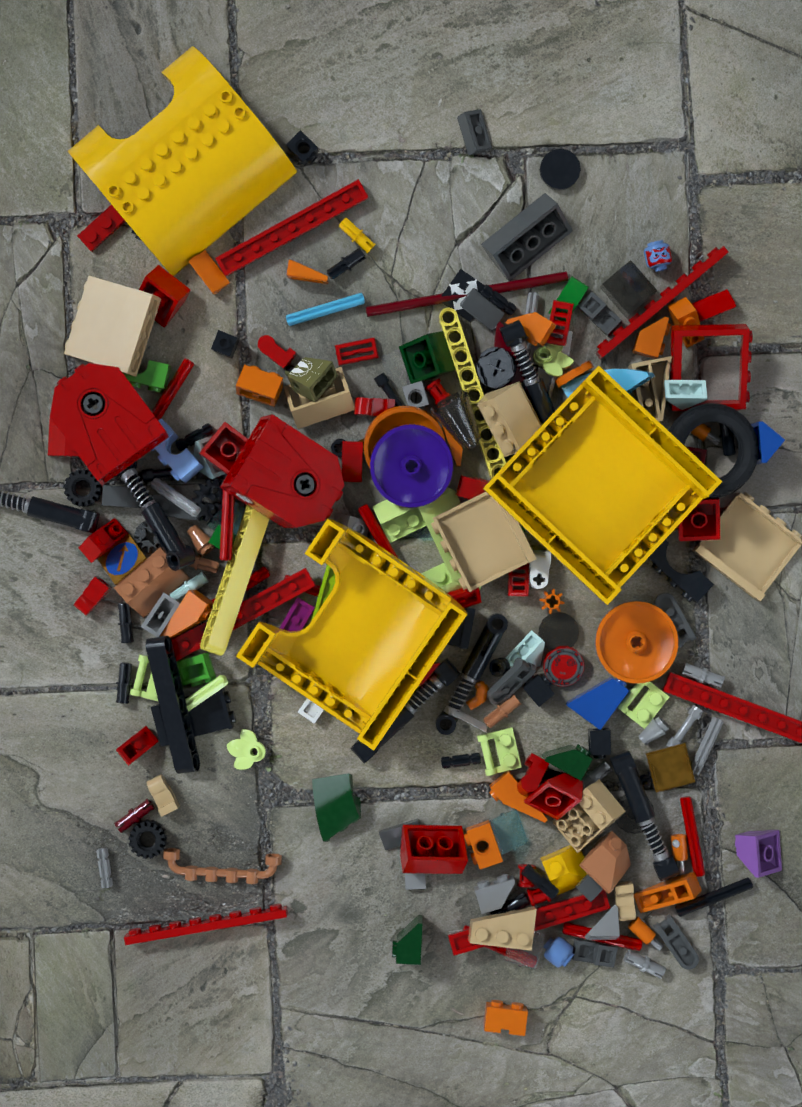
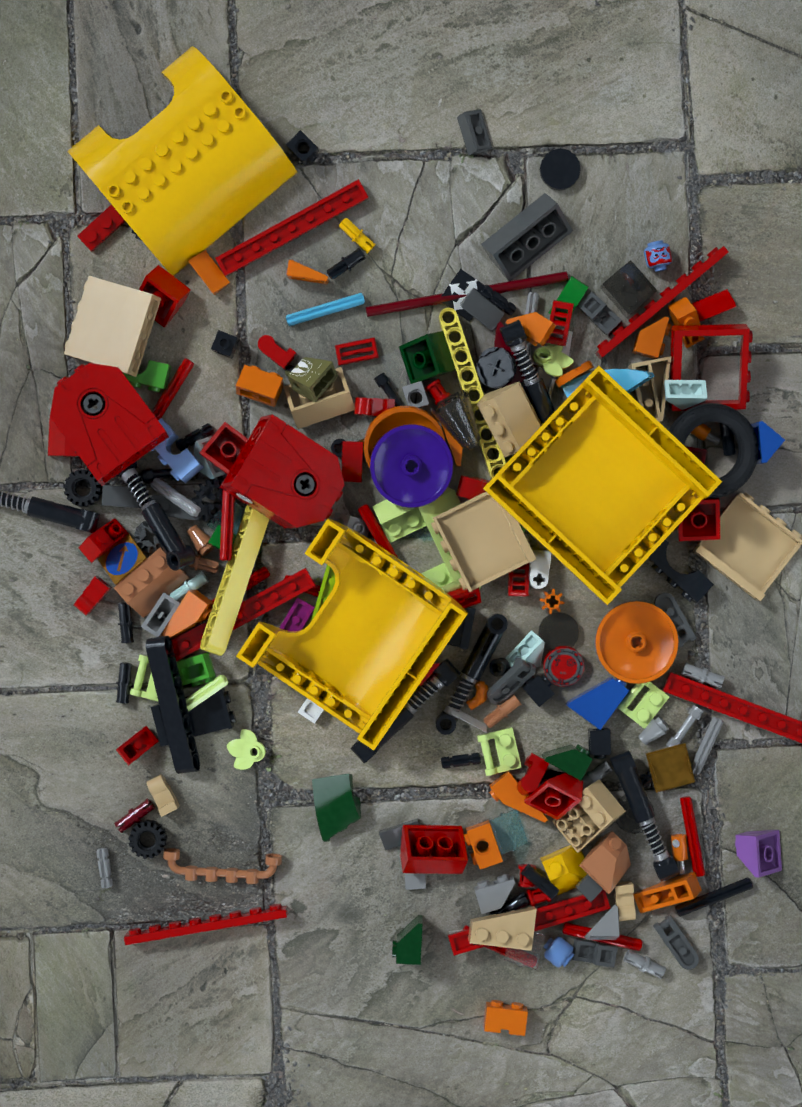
orange piece [628,917,663,951] -> none

